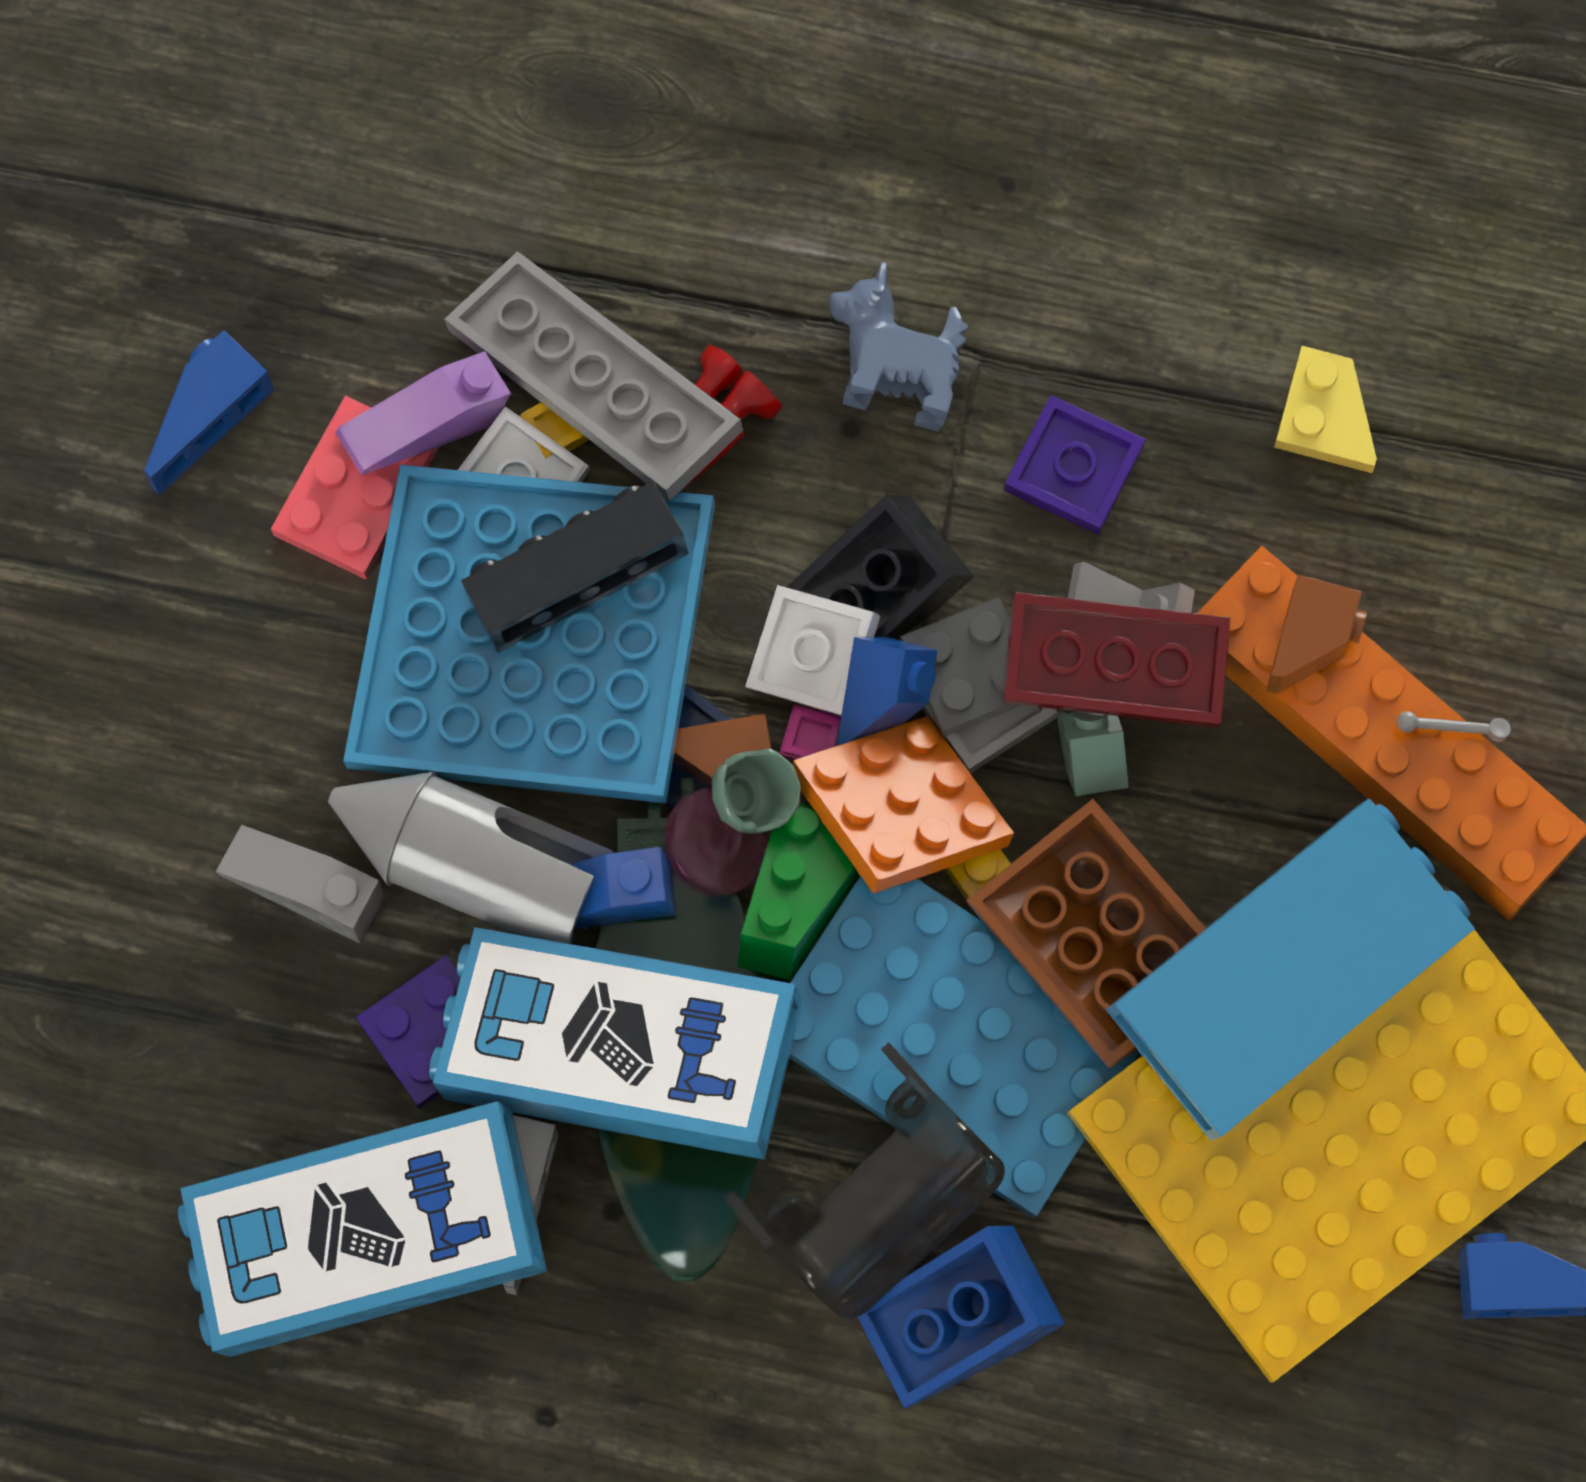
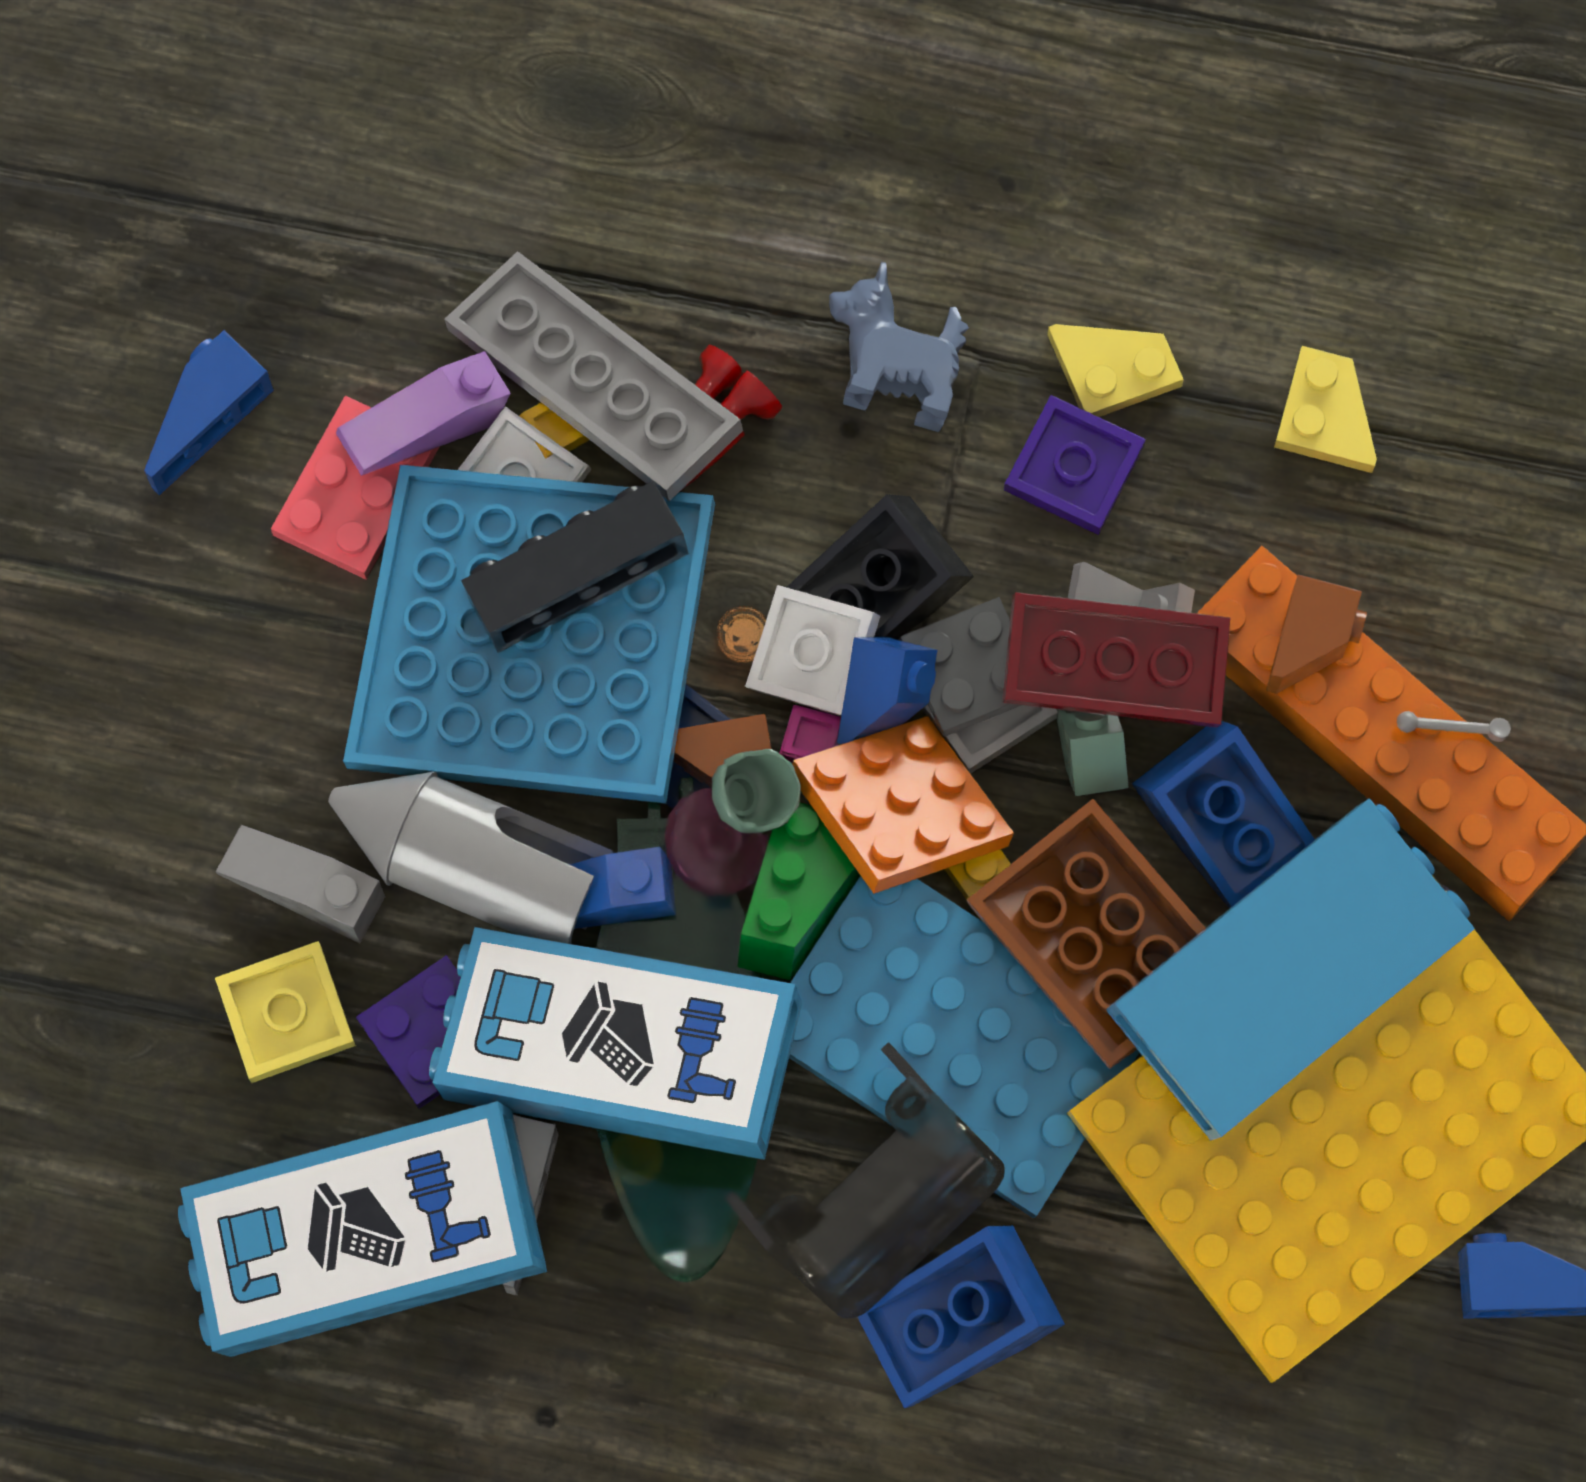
none -> light yellow plate [215,941,356,1083]
none -> clear orange tile [717,606,767,662]
none -> light yellow wing [1047,324,1184,417]
none -> blue slope [1132,721,1315,909]

